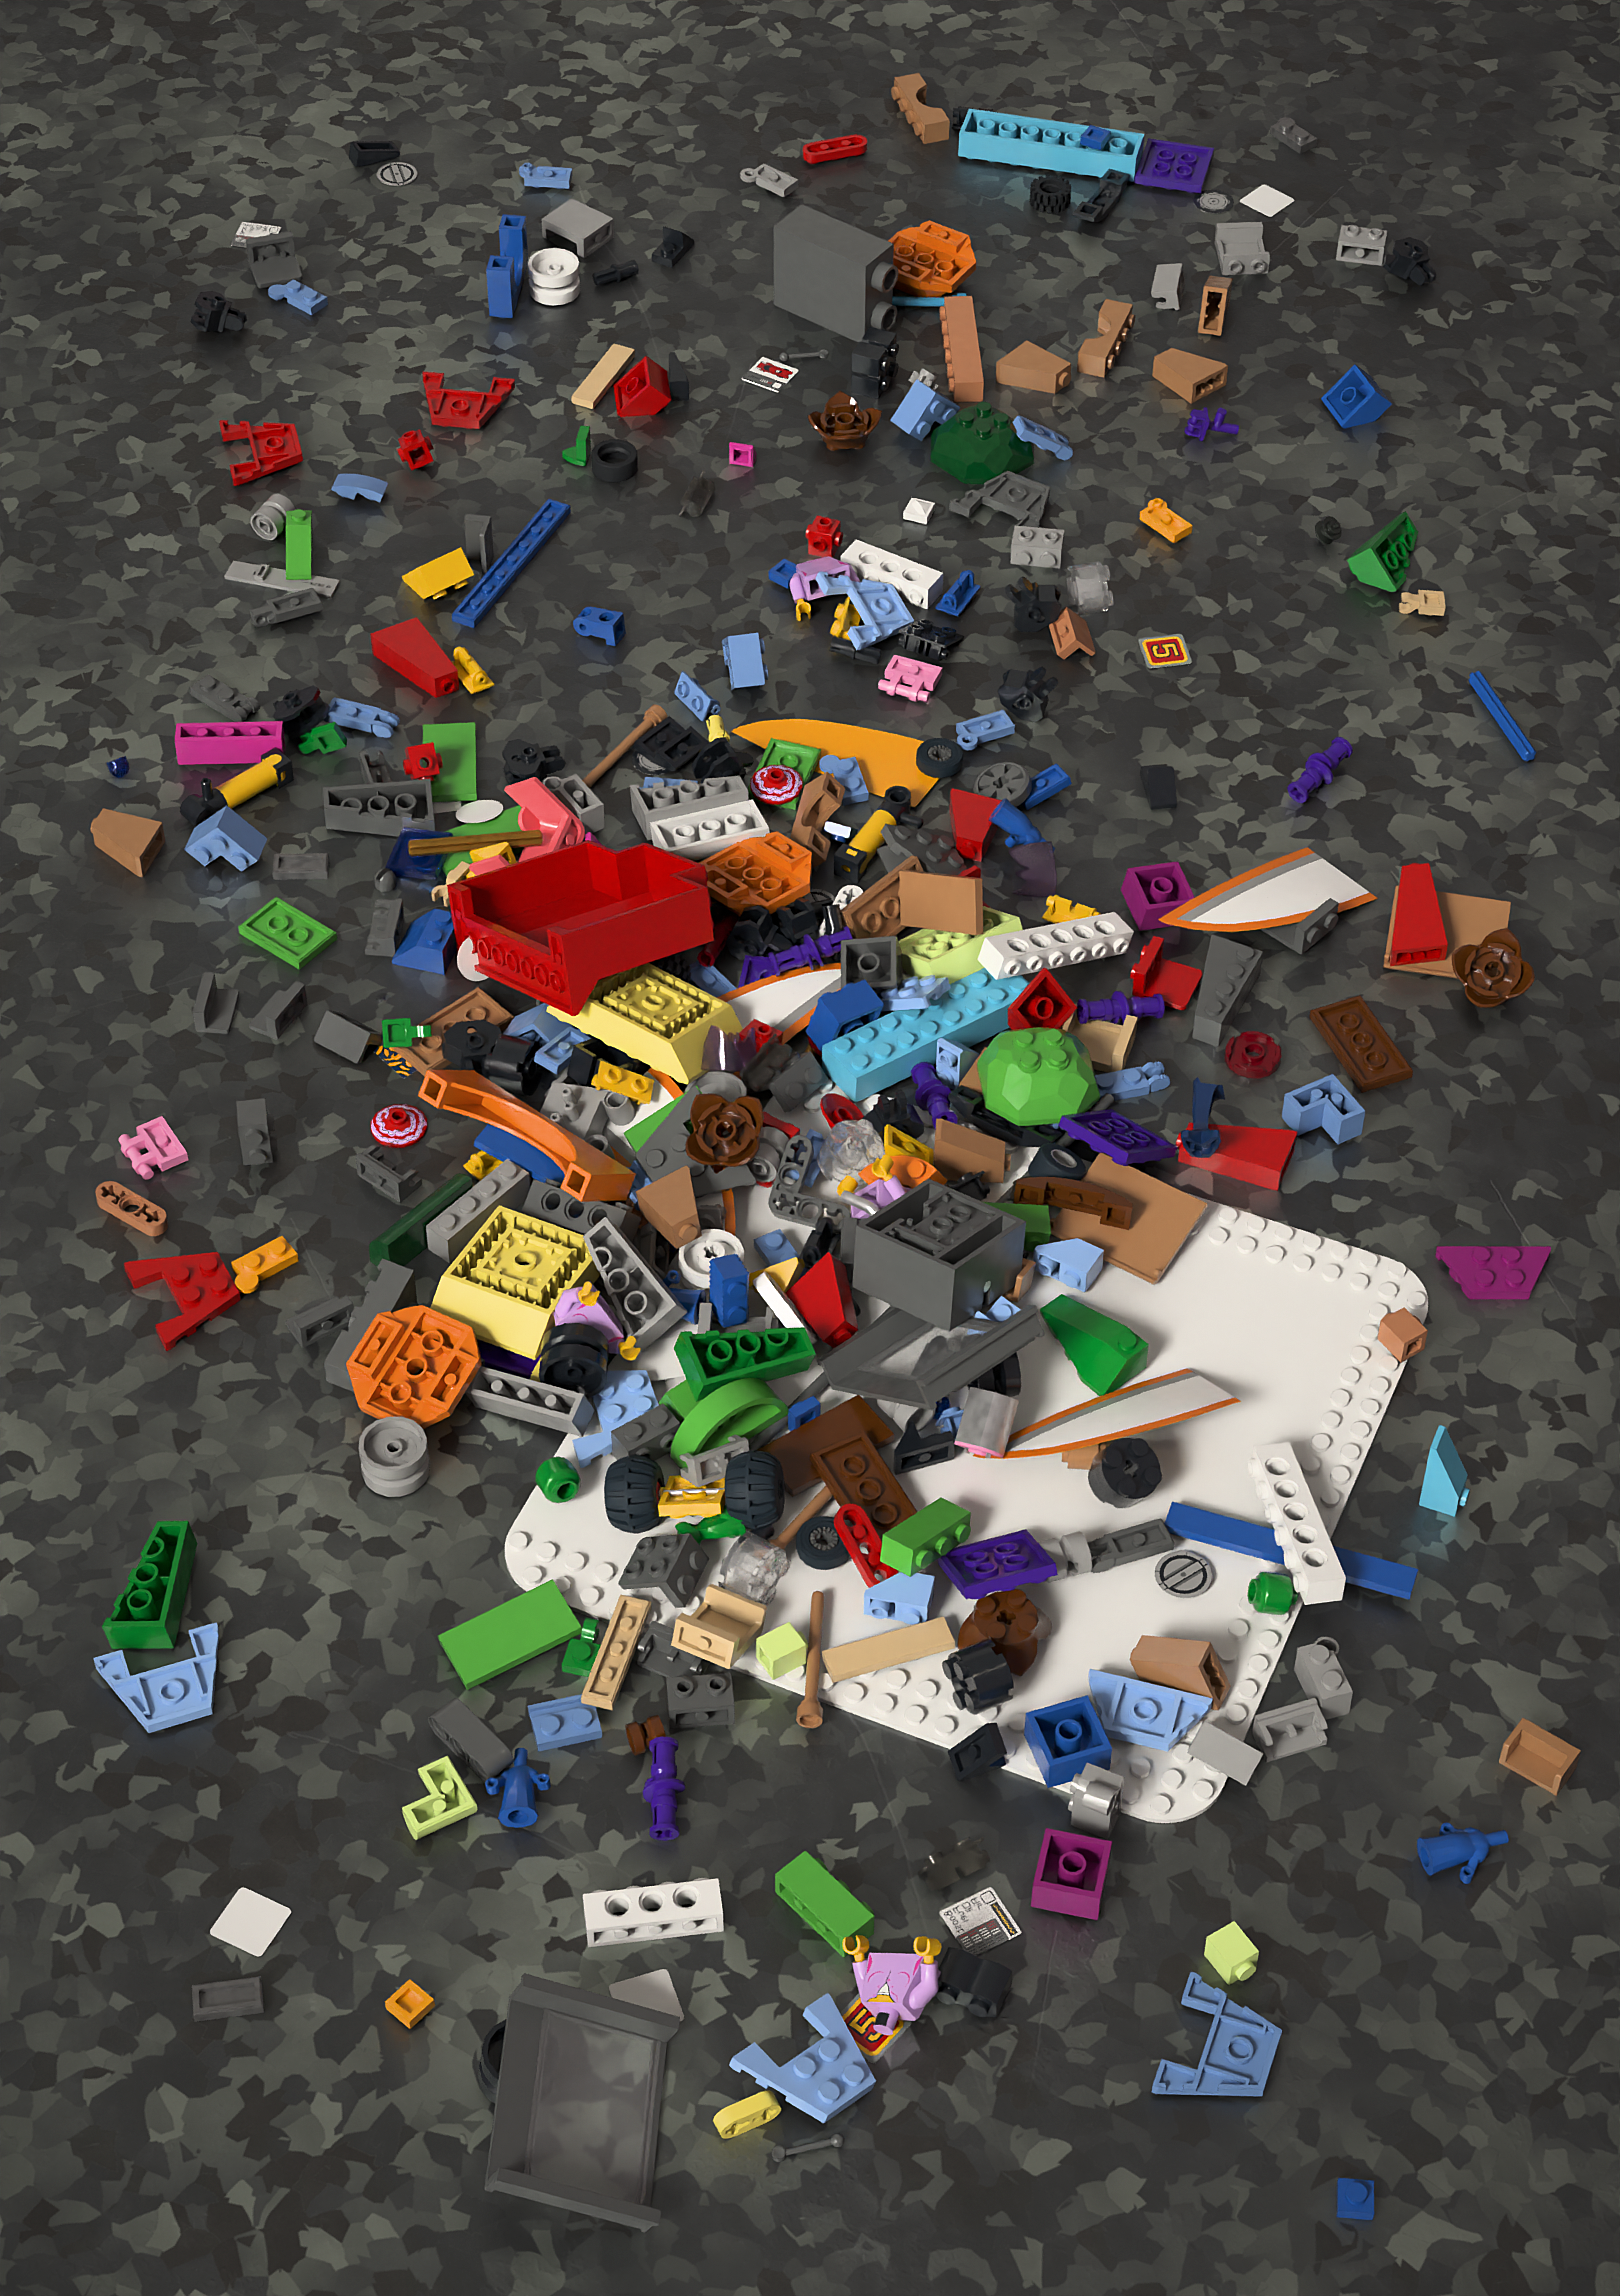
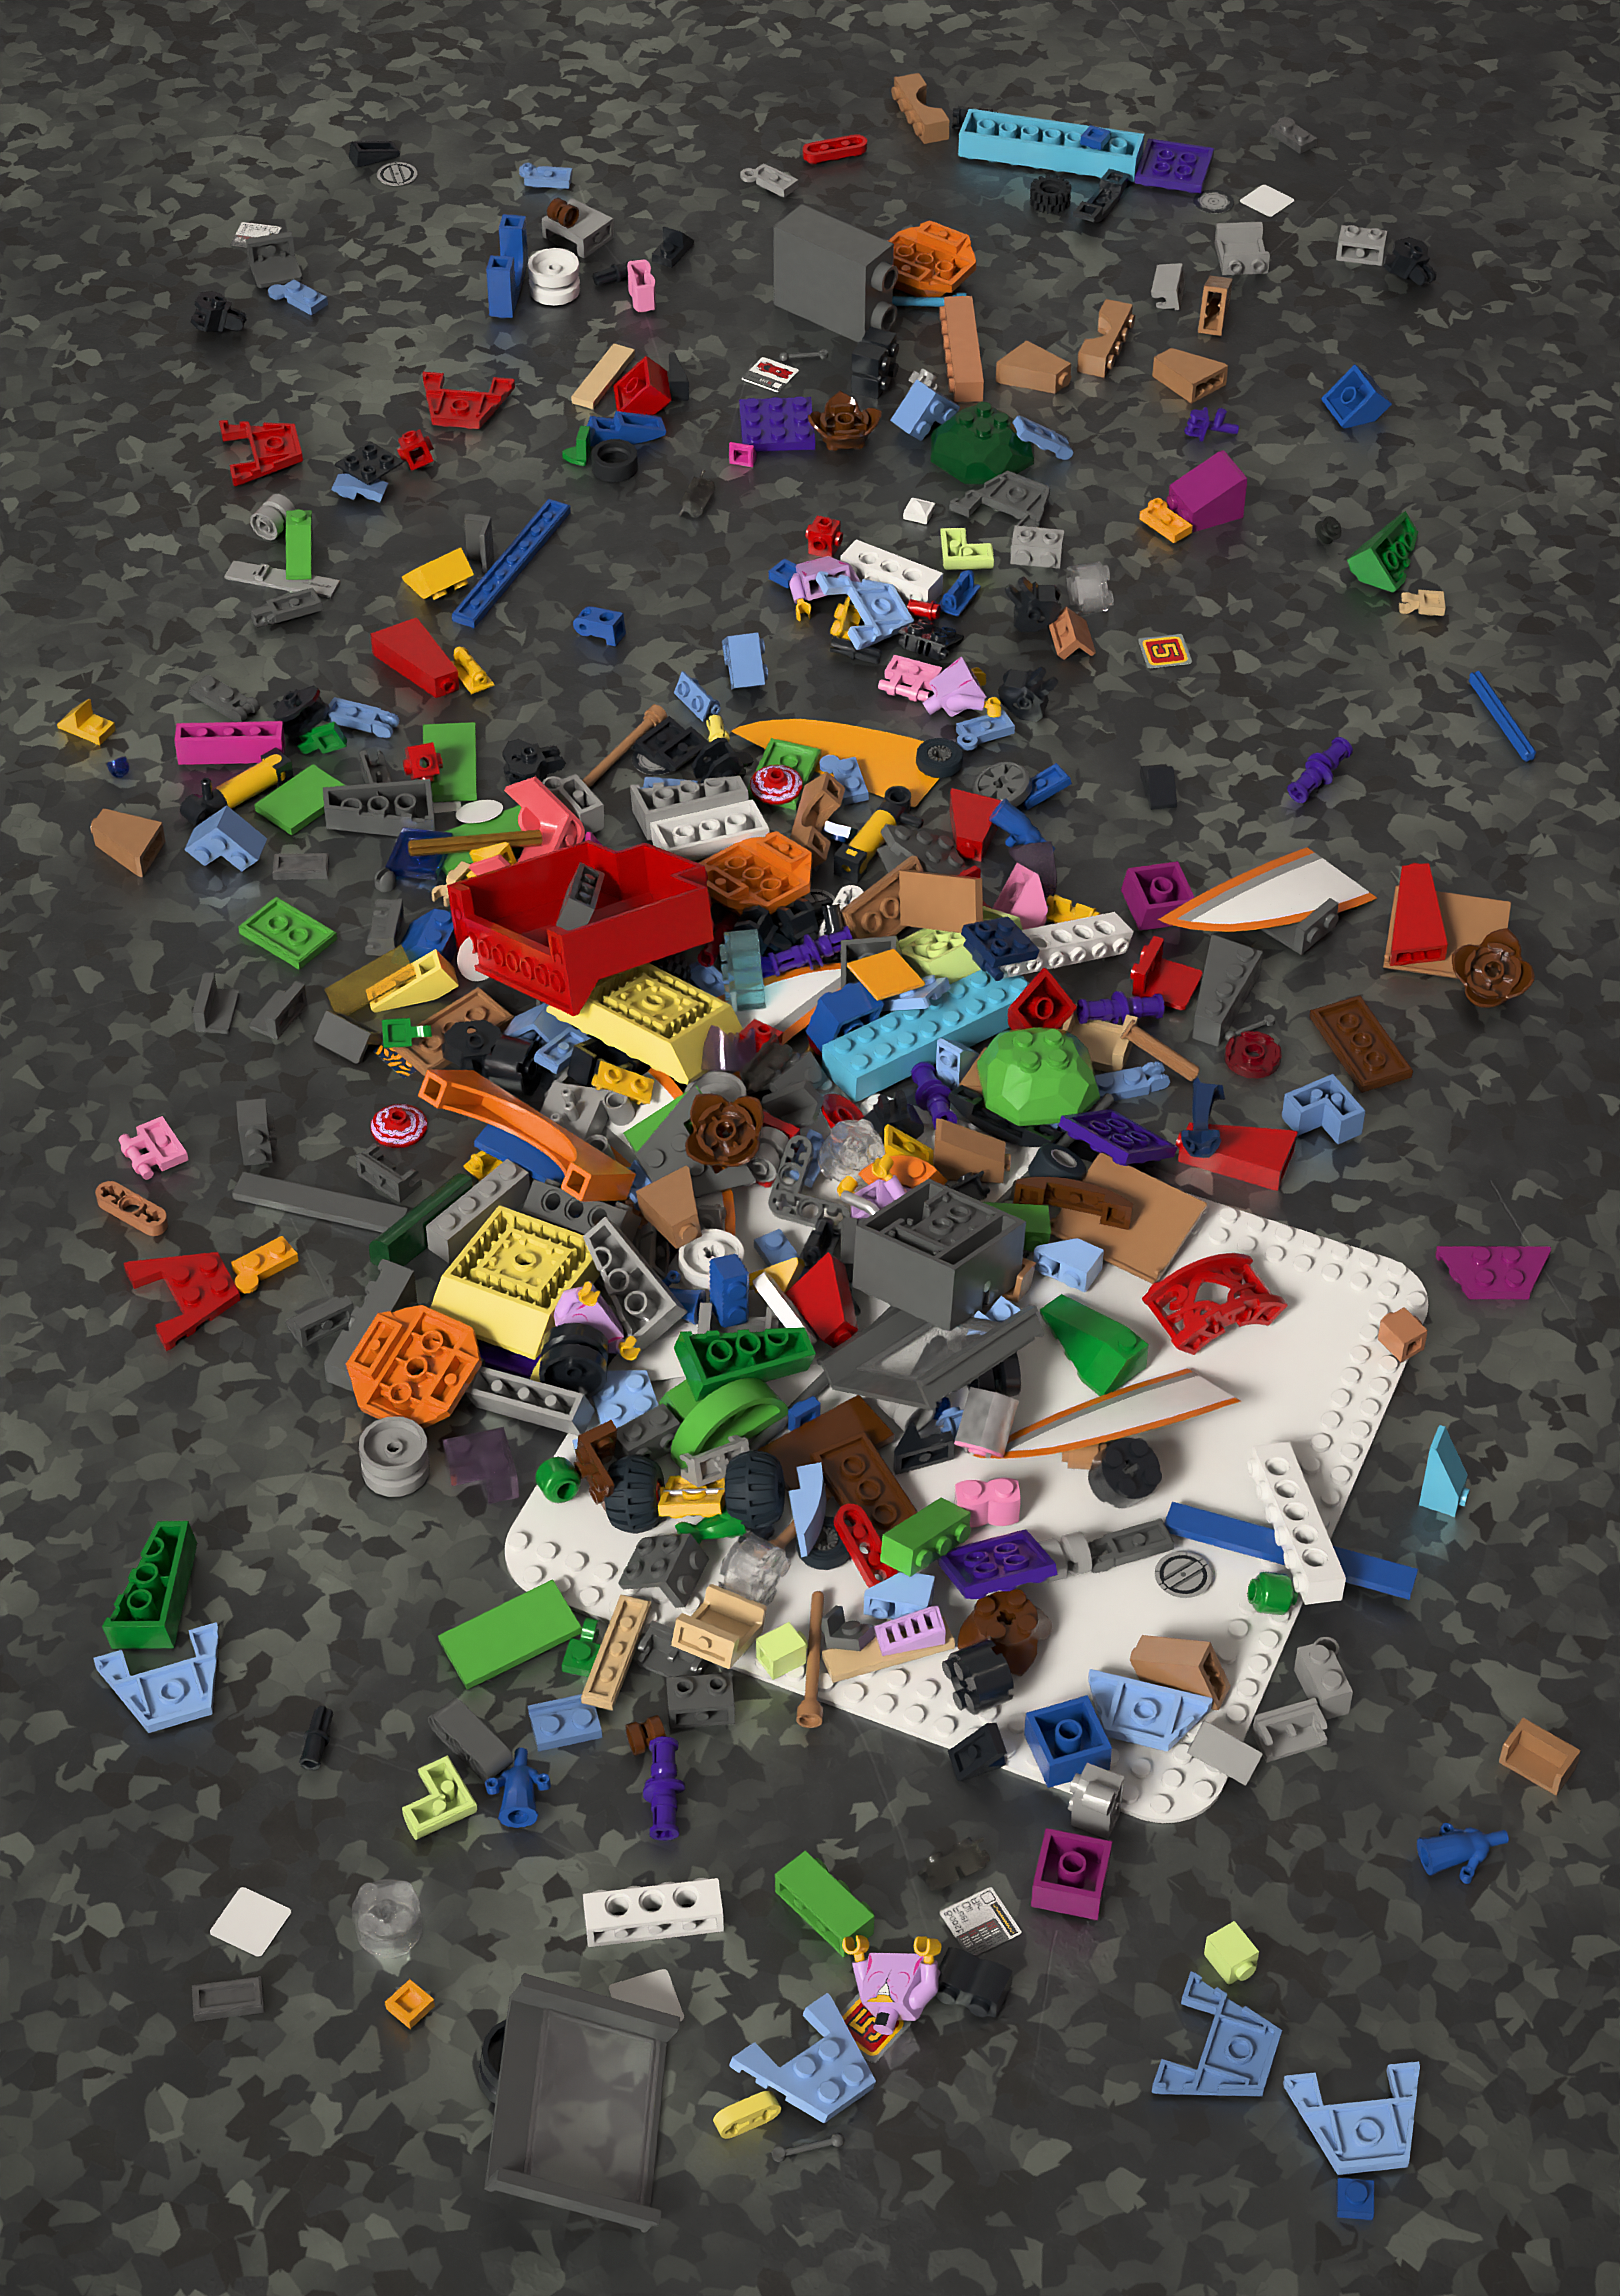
none -> yellow slope [57,699,116,745]
none -> dark grey tile [232,1172,408,1233]
none -> bright green tile [254,764,346,835]
none -> black axle [299,1706,333,1770]
none -> clear yellow piece [324,945,416,1016]
none -> black hinge [335,441,404,485]
none -> clear brick [352,1879,424,1959]
none -> light yellow slope [366,949,459,1013]
none -> clear purple brick [443,1427,519,1504]
none -> reddish brown wheel [547,198,579,228]
none -> dark grey brick [556,862,605,931]
none -> reddish brown bracket [574,1420,618,1512]
none -> blue slope [587,411,666,446]
none -> bright pink brick [627,259,656,312]
none -> clear light blue brick [719,929,766,1012]
none -> dark purple plate [739,396,815,451]
none -> dark grey panel [761,1080,824,1129]
none -> light blue slope [789,1462,826,1557]
none -> dark grey bracket [821,1605,876,1651]
none -> light orange piece [847,949,925,1001]
none -> lavender slope [874,1606,946,1656]
none -> red pin [907,599,941,621]
none -> lavender torso [922,656,1001,718]
none -> yellowish green brick [940,528,994,570]
none -> bright pink brick [954,1478,1021,1528]
none -> dark blue plate [961,916,1040,981]
none -> bright pink slope [992,863,1048,930]
none -> medium nougat axle [1120,1019,1200,1081]
none -> red fence [1142,1253,1288,1355]
none -> magenta slope [1166,450,1248,533]
none -> dark grey hinge [1224,1015,1275,1041]
none -> light blue wing [1283,2061,1420,2175]

